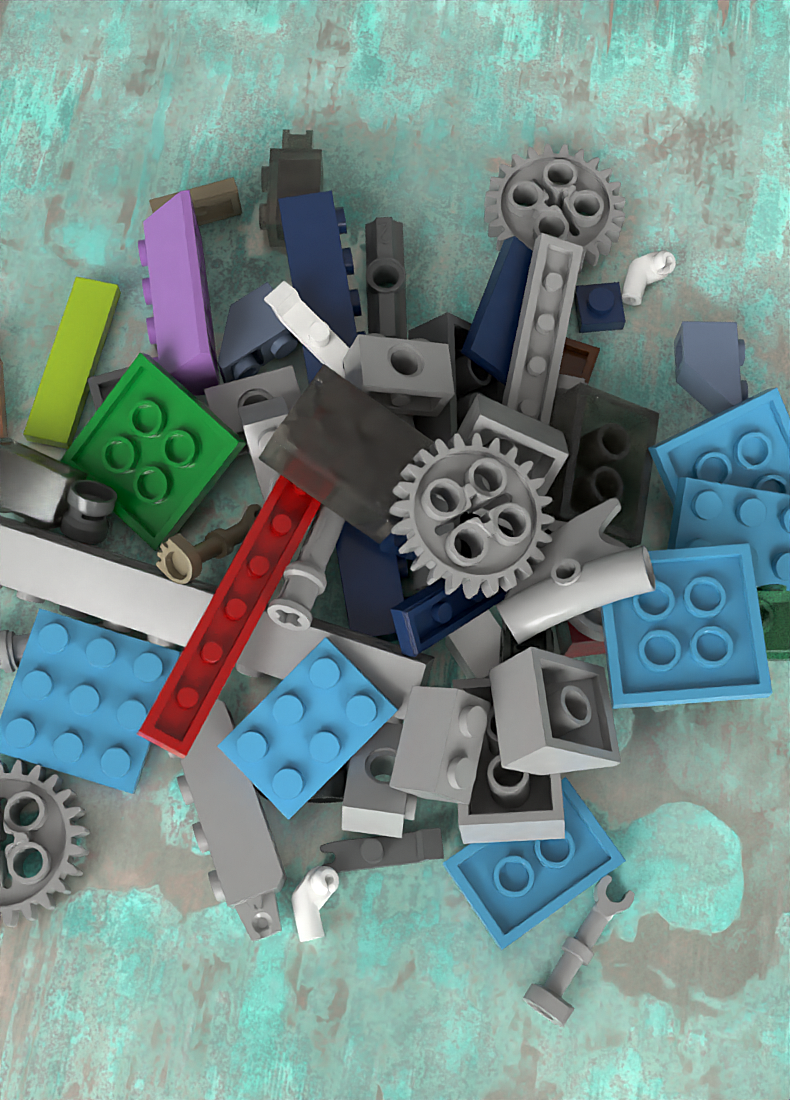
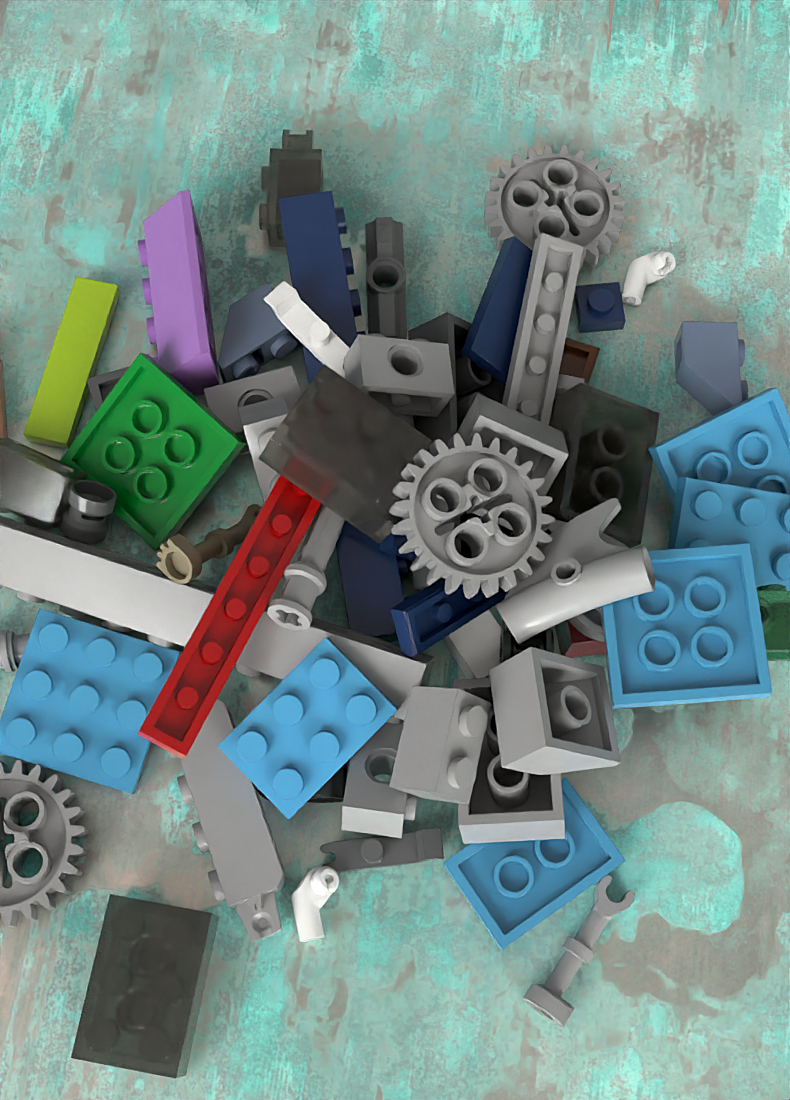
dark tan tile [149,177,242,226] -> none
none -> clear smoke brick [71,894,220,1079]

